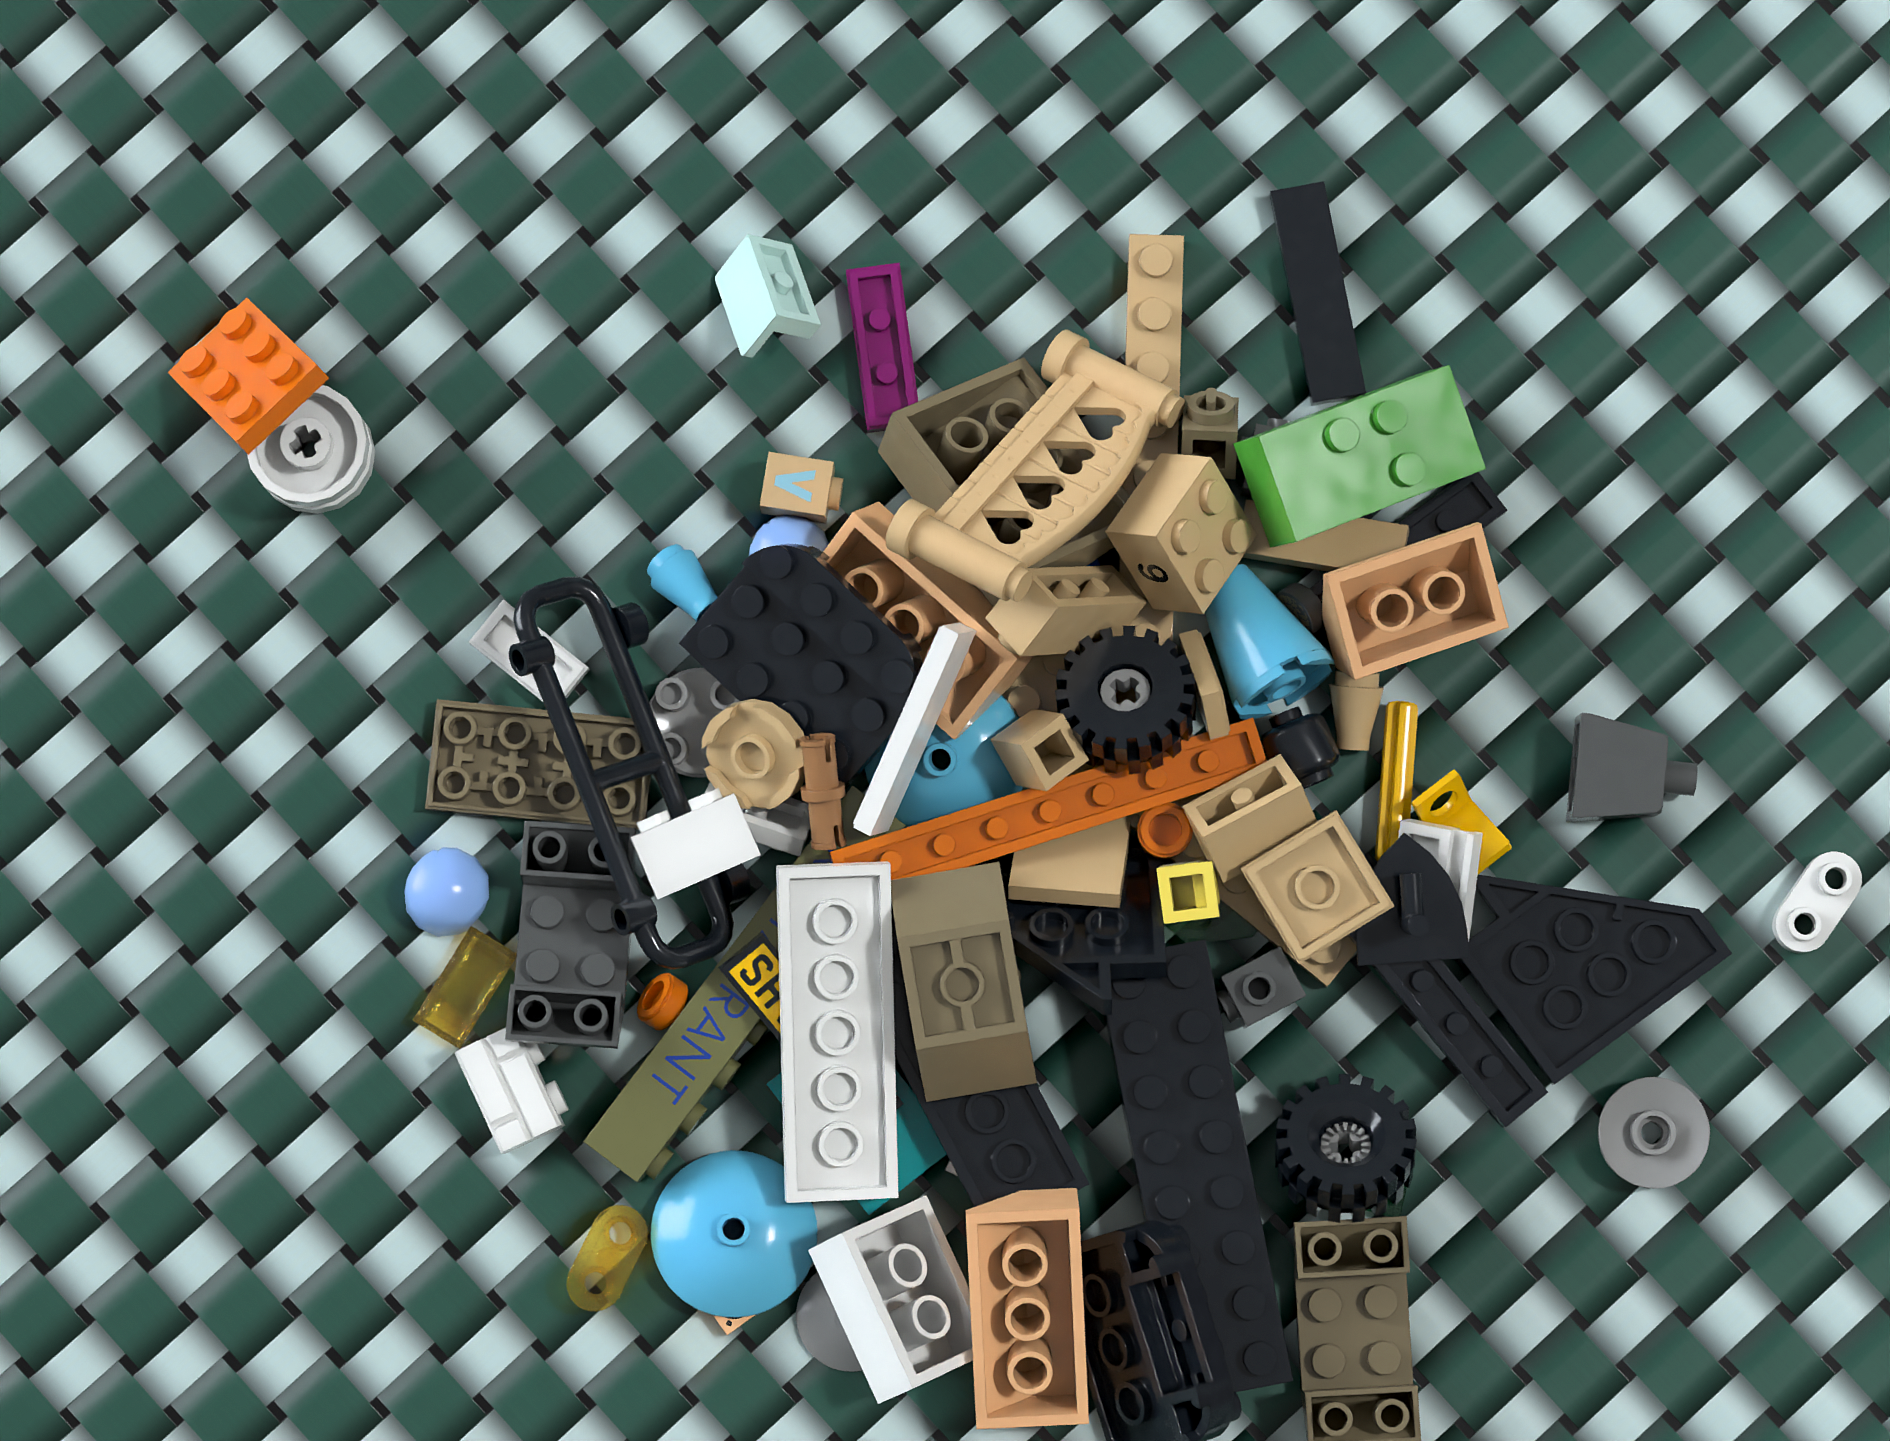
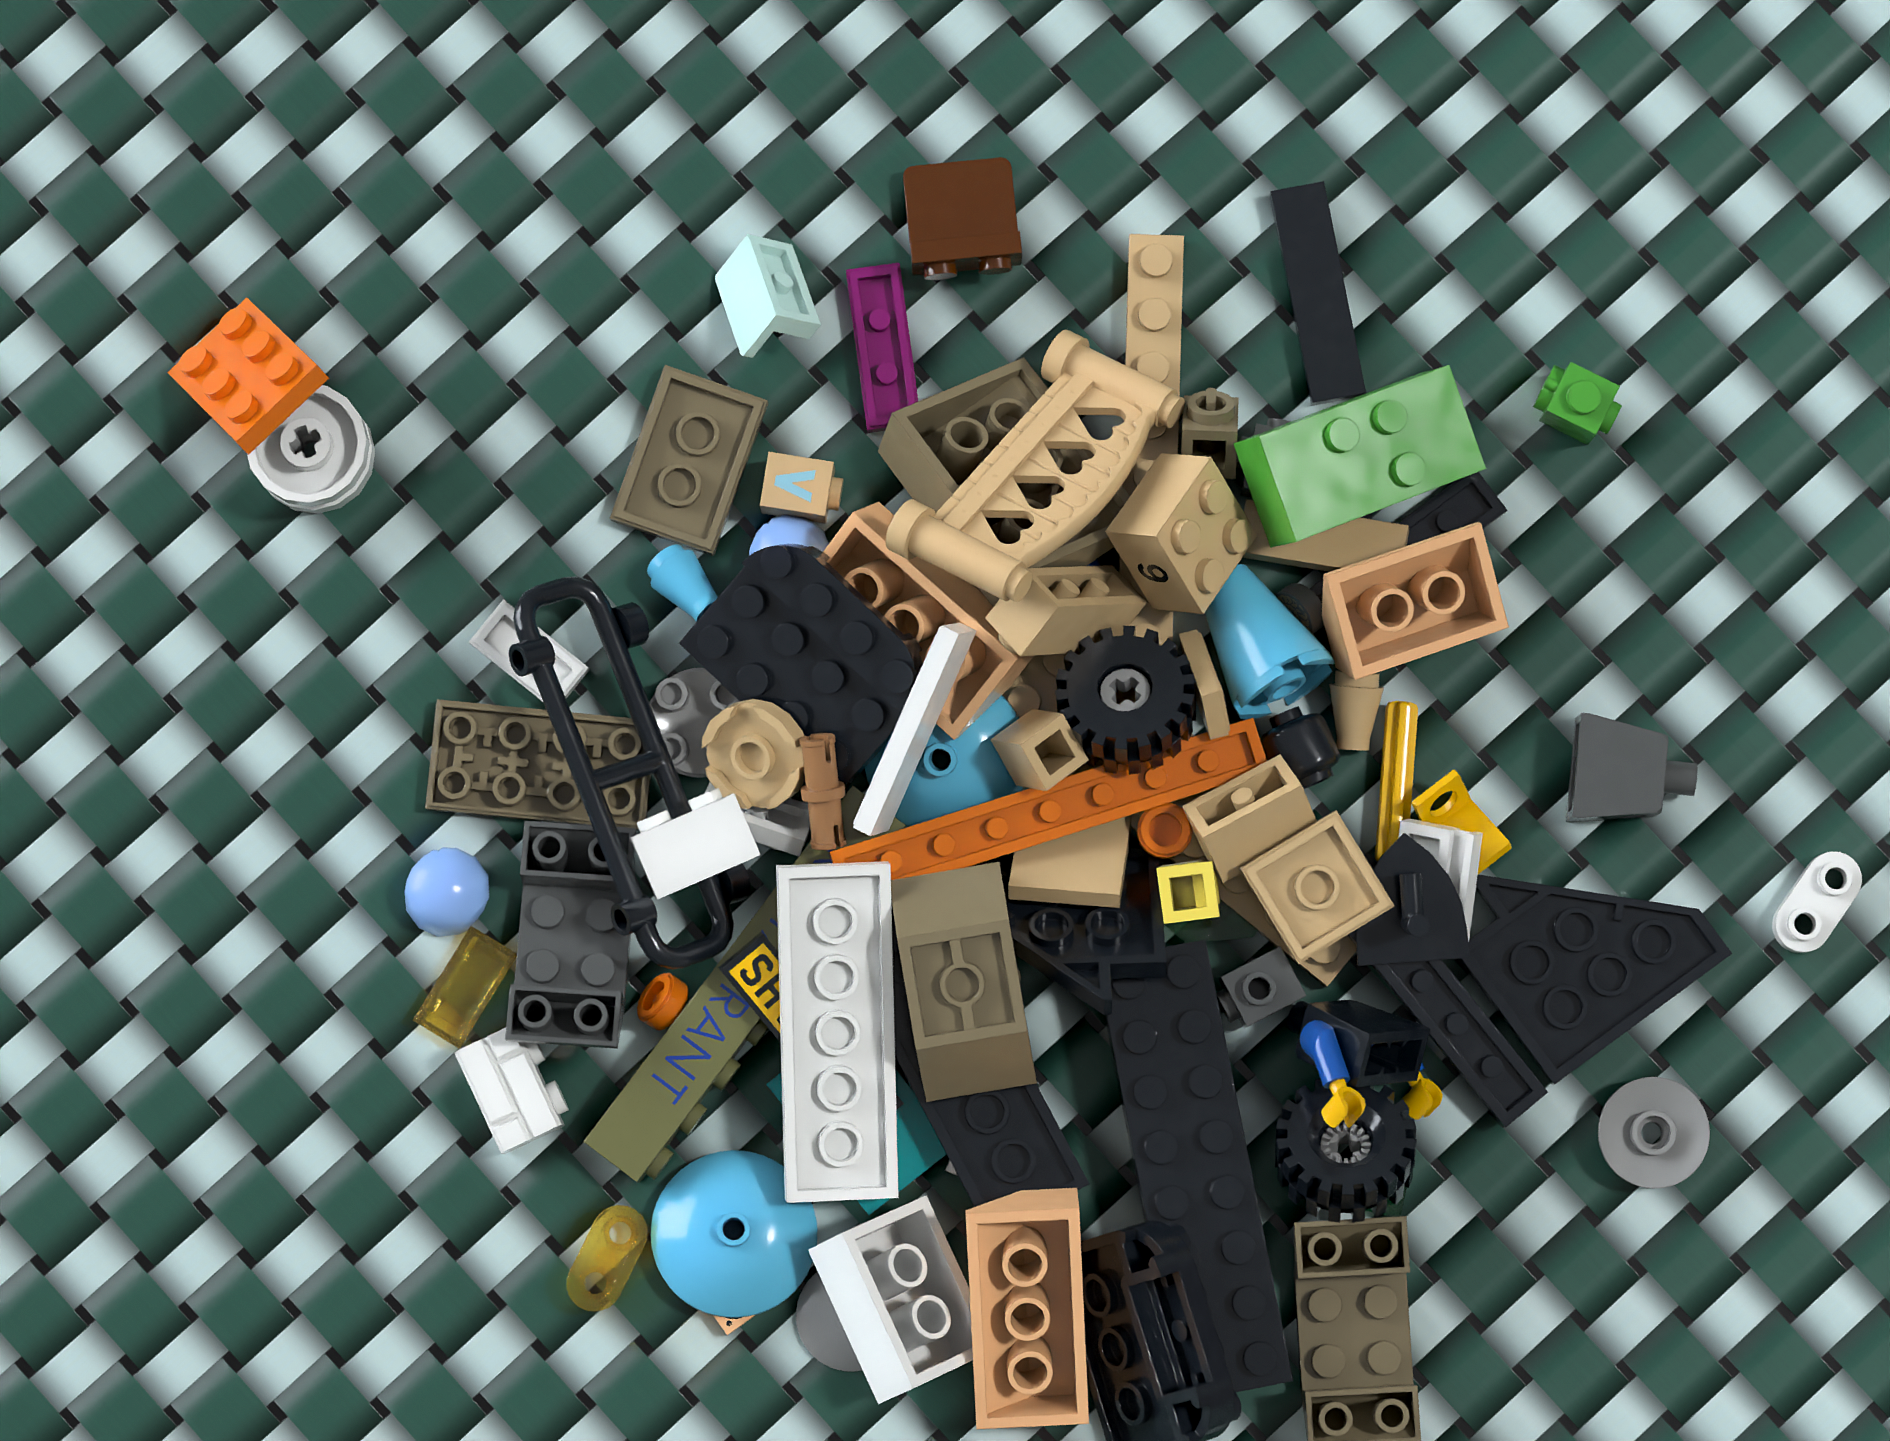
none -> dark tan tile [610,365,769,556]
none -> reddish brown bracket [903,157,1022,280]
none -> black torso [1287,1000,1442,1128]
none -> bright green brick [1533,362,1622,445]

